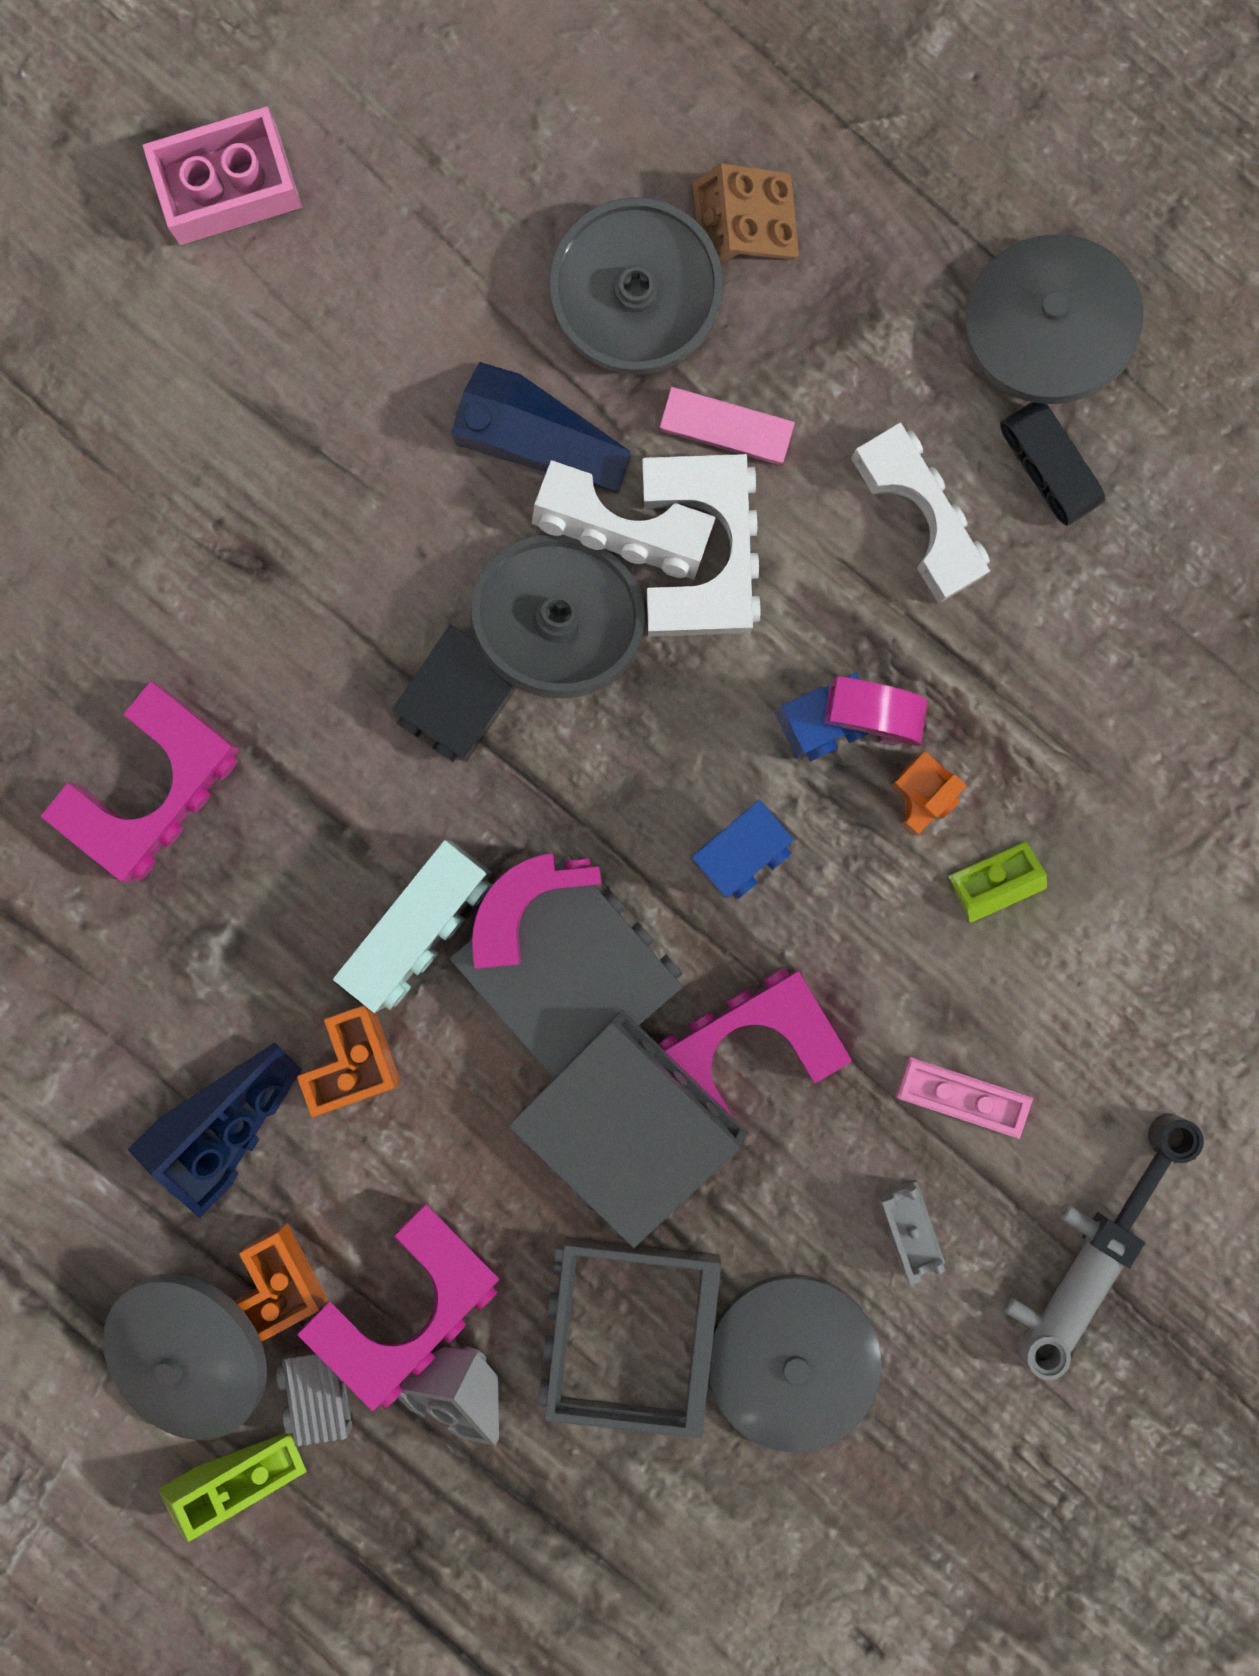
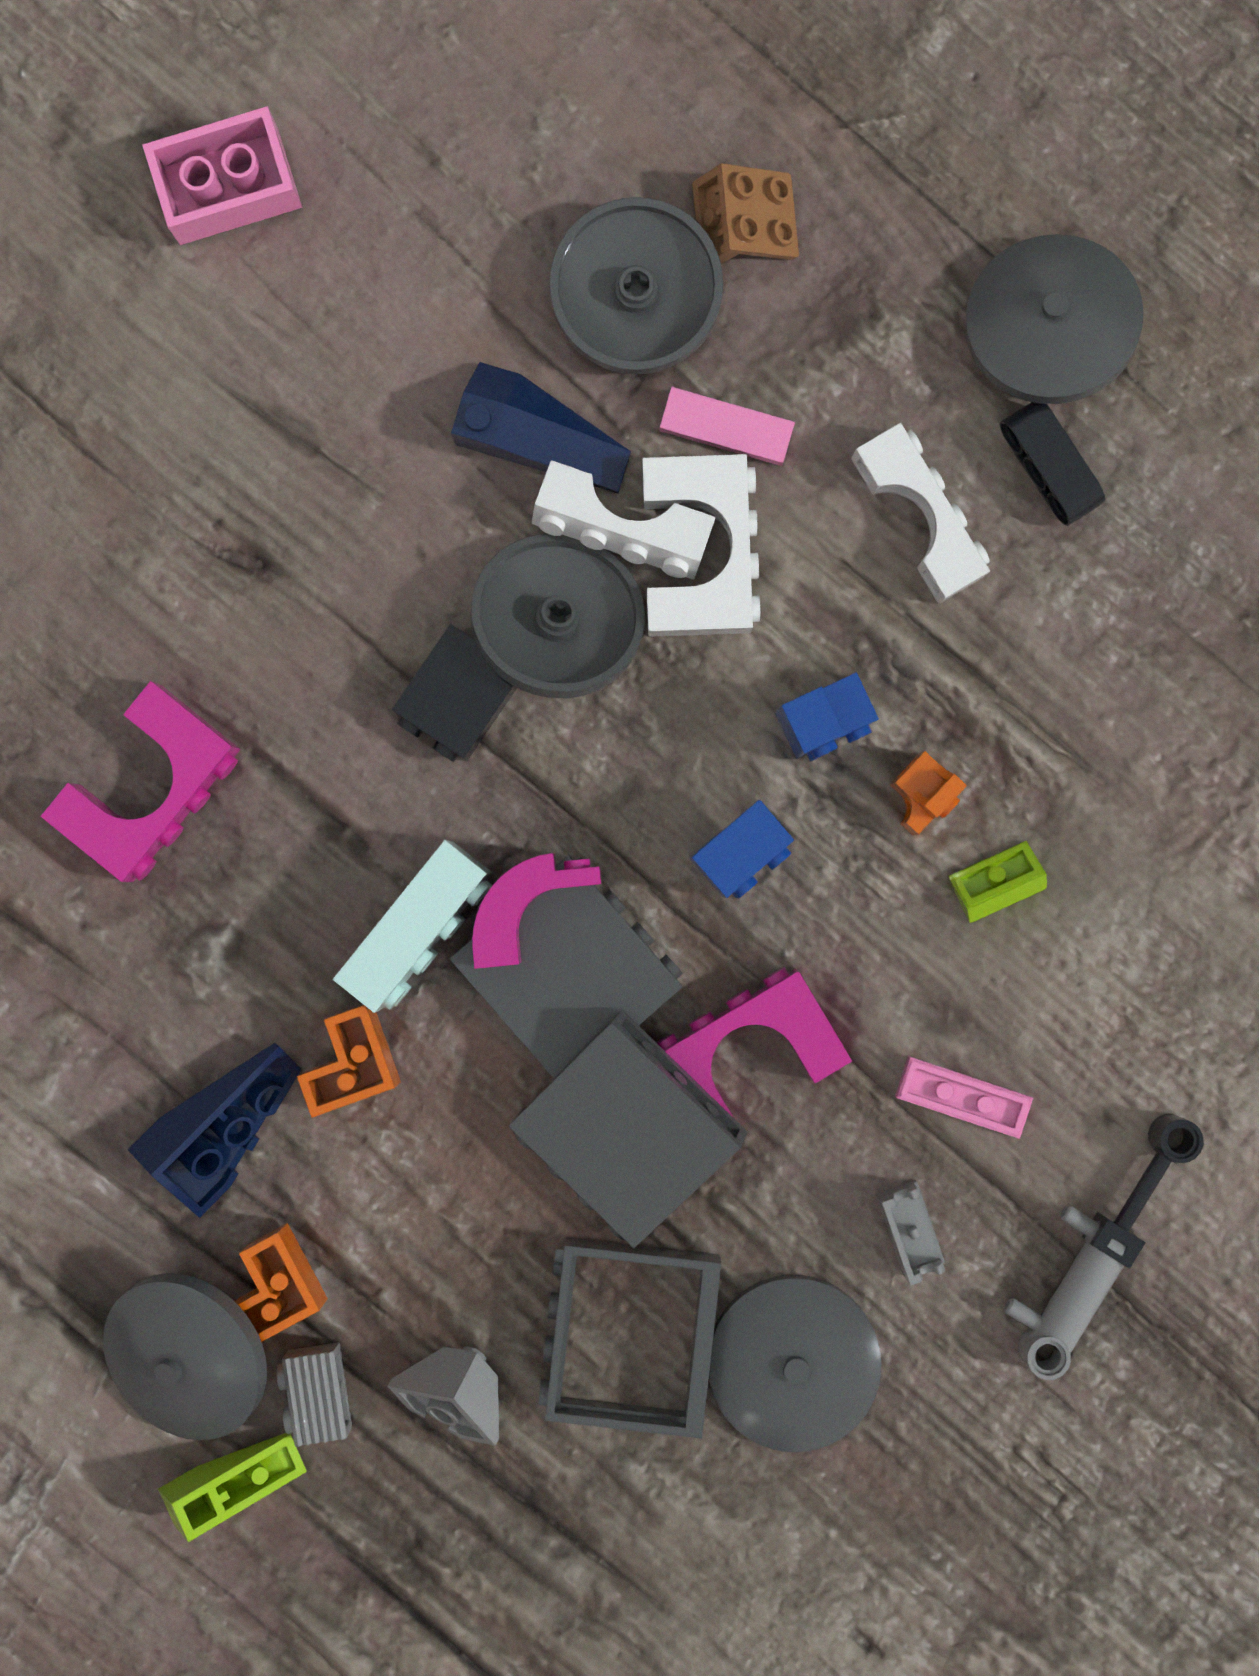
dark pink arch [297,1204,500,1412] -> none
dark pink arch [823,676,928,746] -> none

